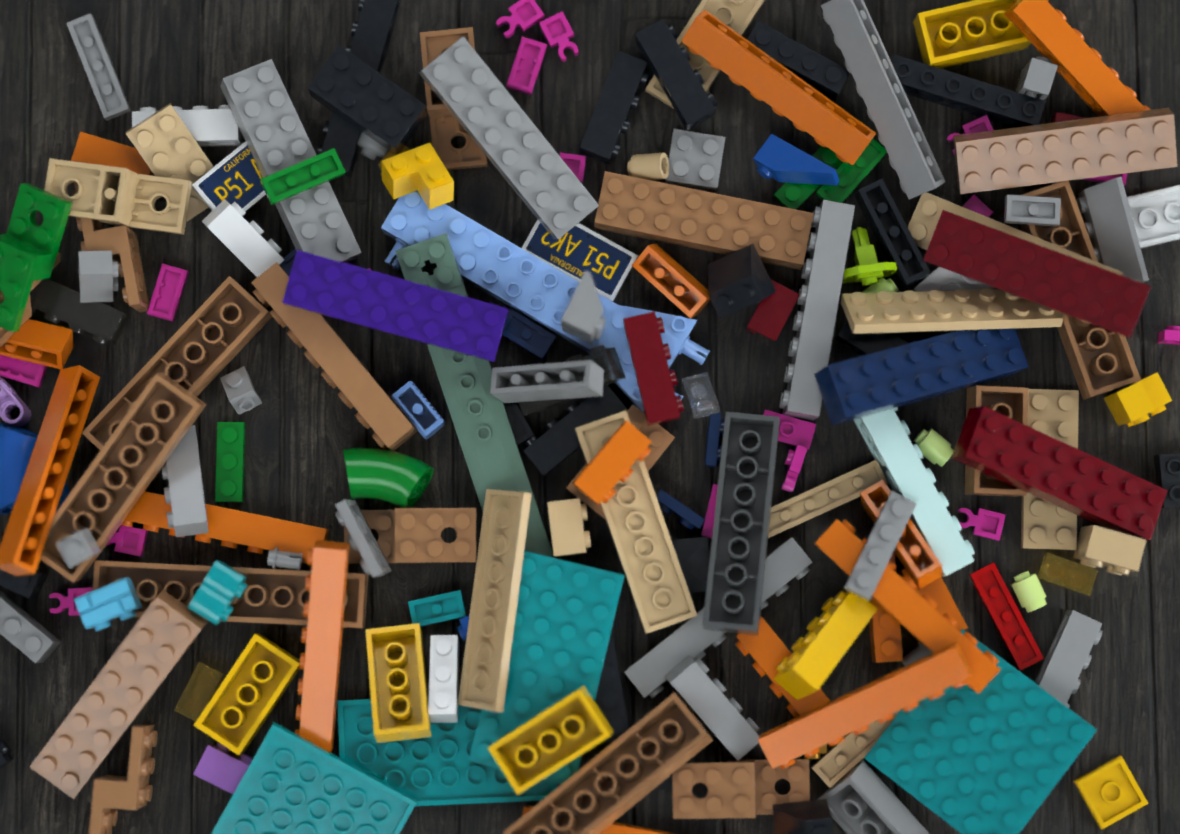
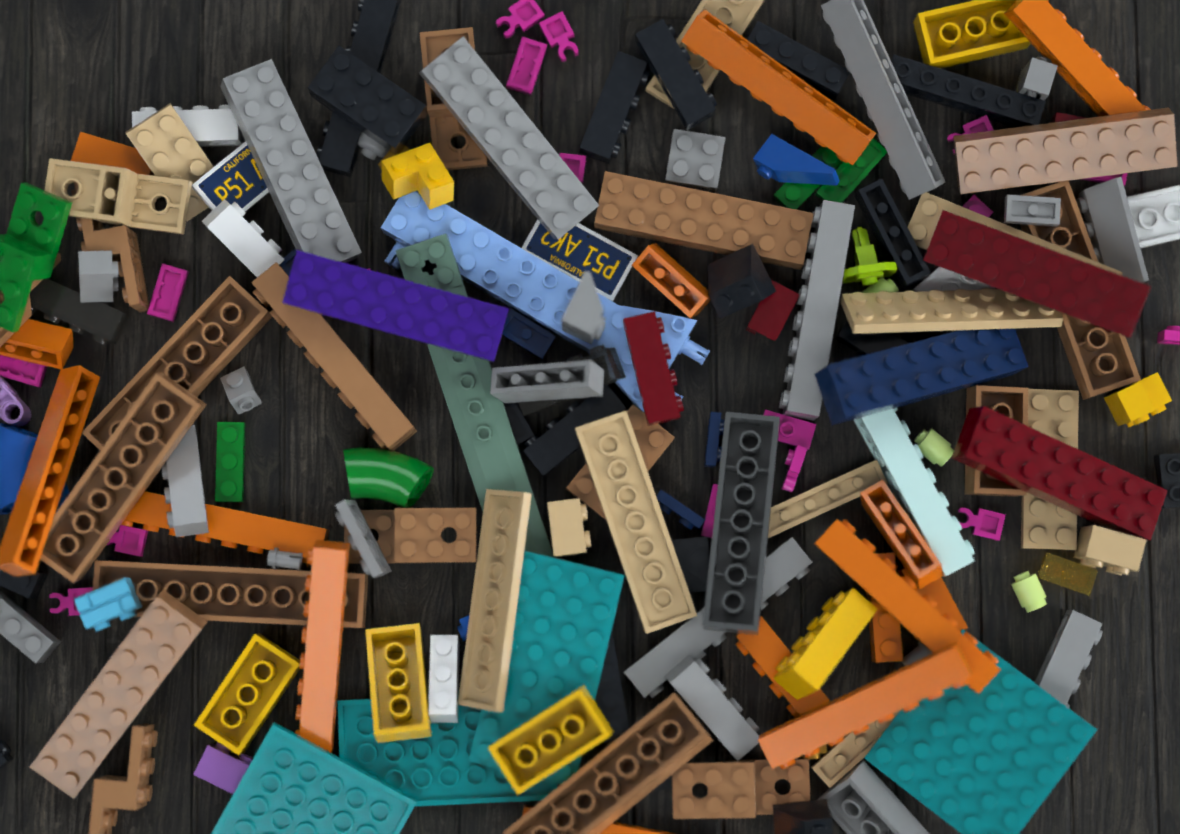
light grey brick [56,528,101,568] -> none
light grey plate [66,13,131,121] -> none
clear yellow plate [174,662,224,721] -> none
teal brick [188,560,248,625] -> none
green plate [260,148,346,205] -> none
medium blue brick [391,381,445,440] -> none
teal plate [408,590,466,627] -> none
orange brick [572,421,652,505] -> none
tan brick [627,152,669,180] -> none
clear plate [682,372,720,419] -> none
light grey plate [843,491,916,601] -> none
red plate [969,562,1044,671] -> none
yellow tile [1073,755,1149,830] -> none

